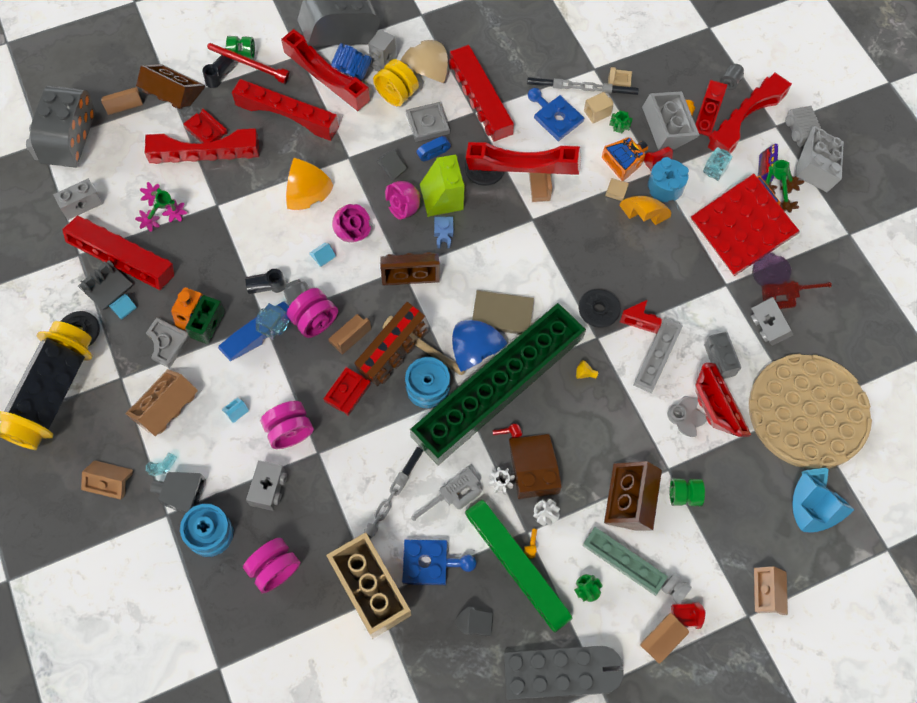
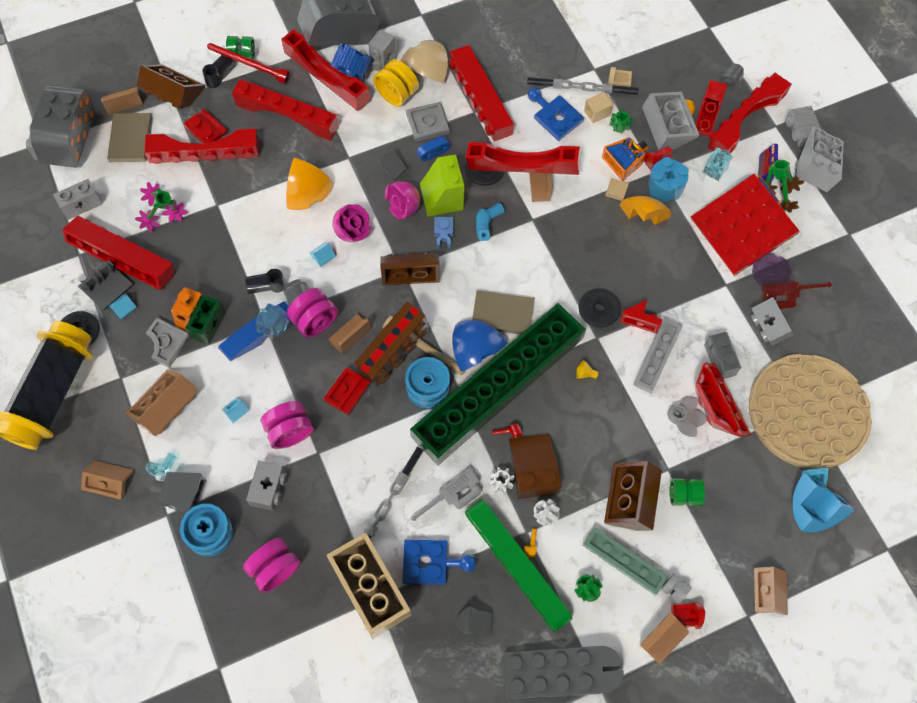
none -> dark tan tile [107,113,151,162]
none -> dark azure arm [476,203,504,241]

